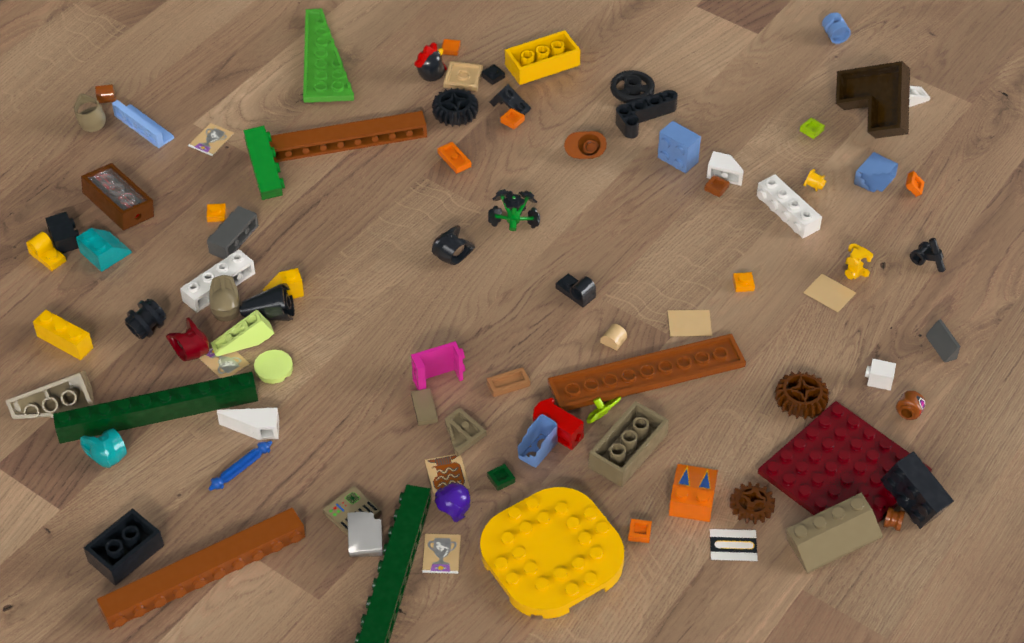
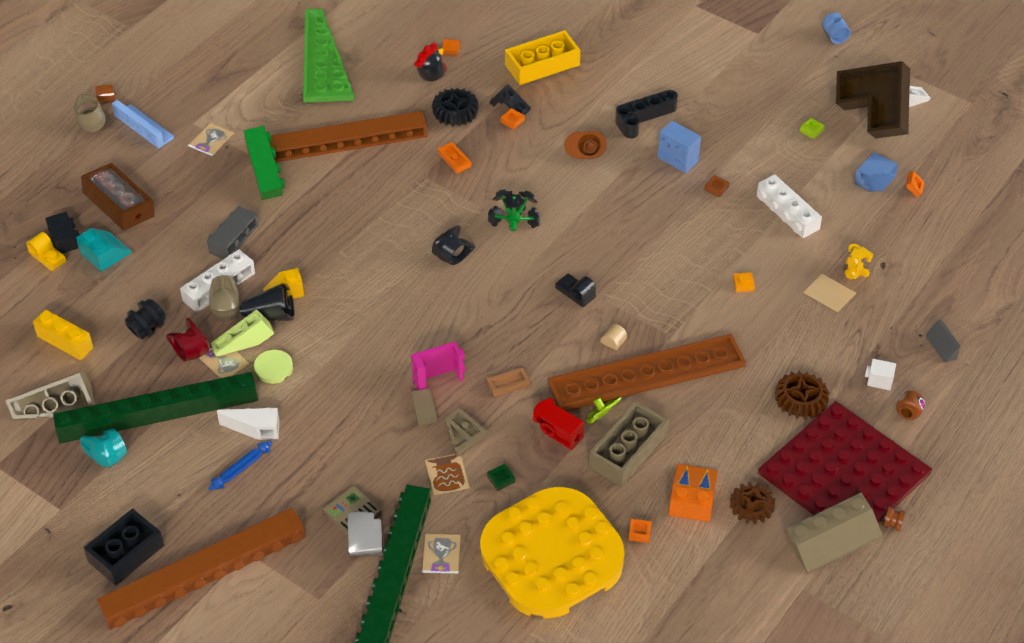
light orange plate [207,203,226,222] -> none
dark purple cap [434,483,471,522] -> none
tan tile [443,61,483,92] -> none
black plate [481,65,505,85] -> none
medium blue piece [517,414,558,468] -> none
black wheel [610,70,655,103] -> none
tan sticker [668,310,712,337] -> none
white slope [707,151,744,186] -> none
sticker [710,529,758,561] -> none
yellow brick [803,169,827,192] -> none
black brick [880,451,954,529] -> none
black piece [910,238,946,272] -> none

